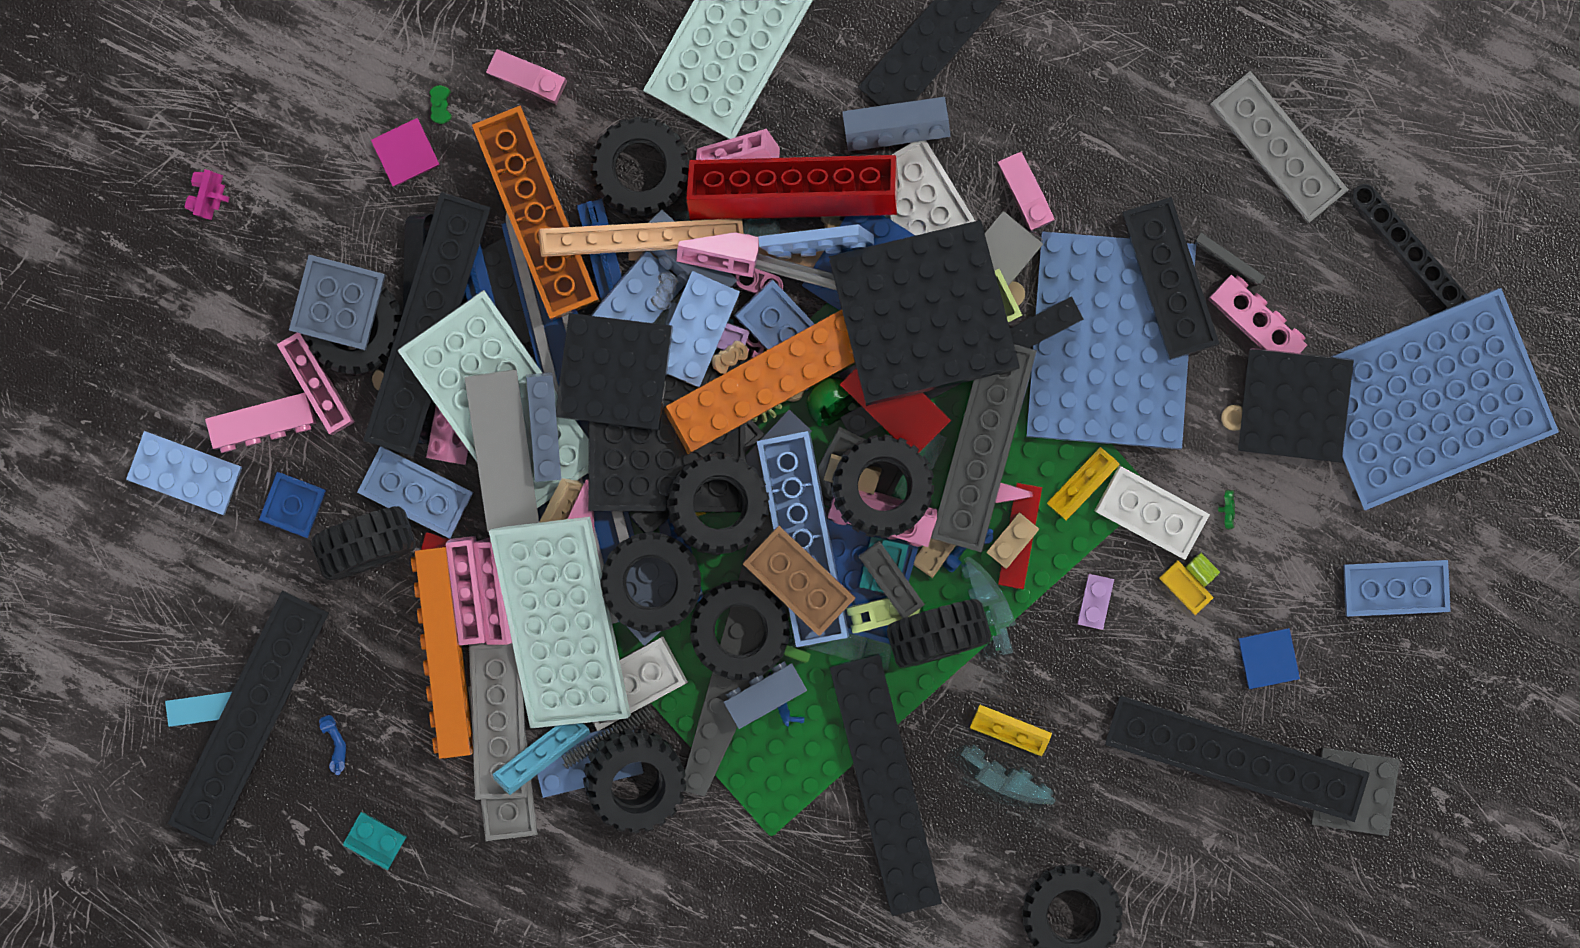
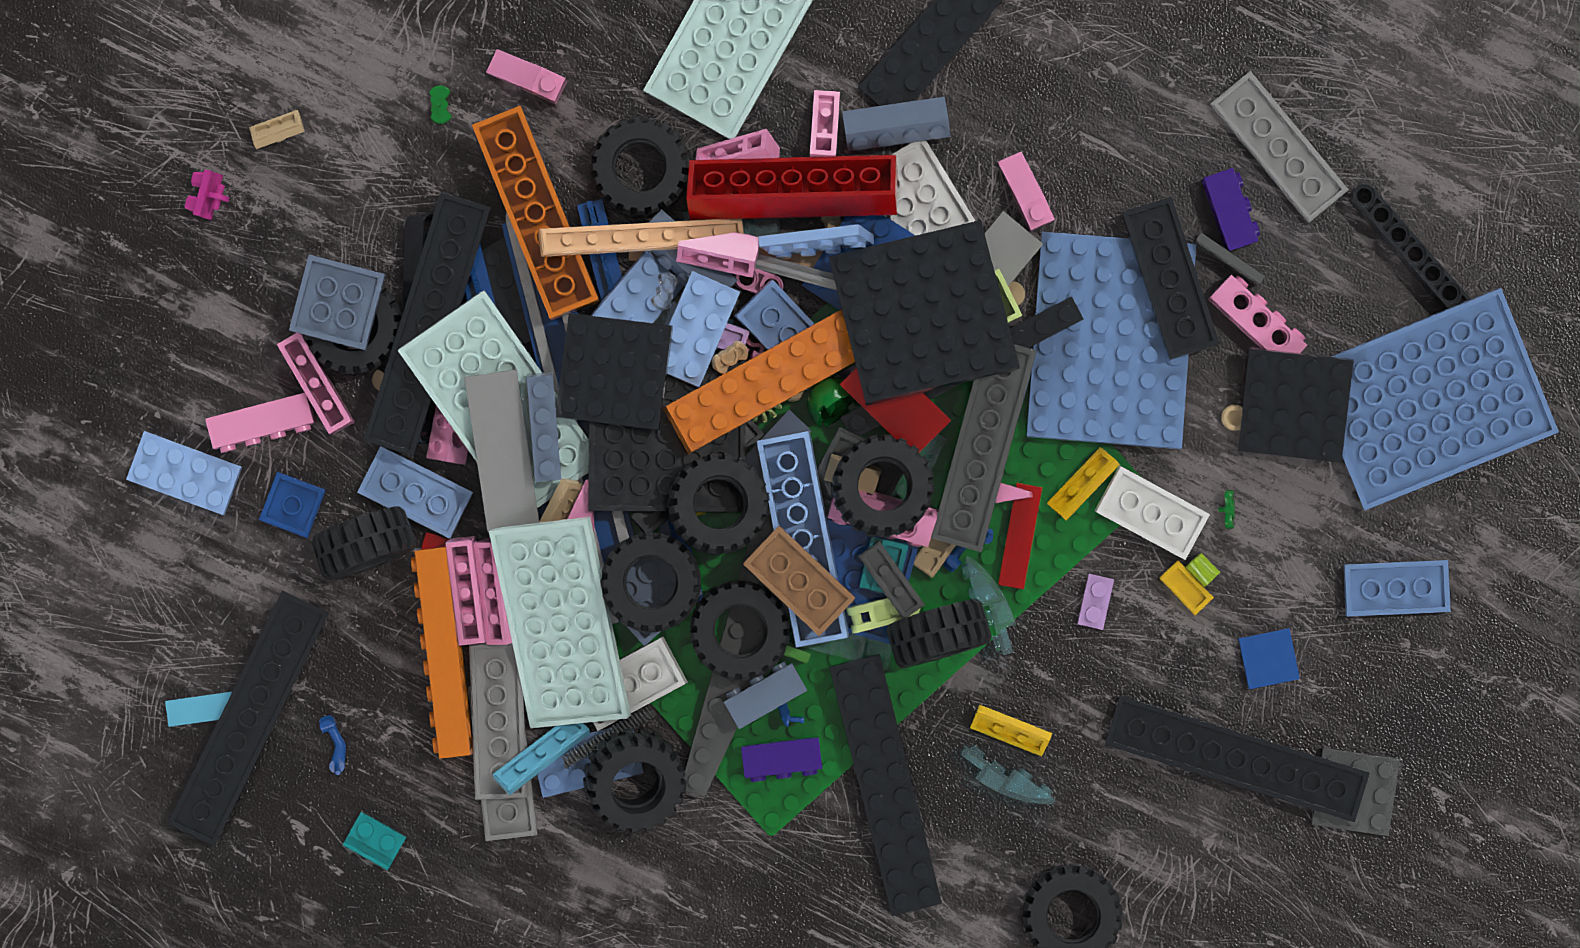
dark pink tile [371,118,440,187] -> none
tan plate [986,512,1039,569] -> none
none -> tan plate [249,110,305,149]
none -> dark purple brick [741,737,822,782]
none -> bright pink slope [810,90,840,157]
none -> dark purple brick [1201,168,1260,252]

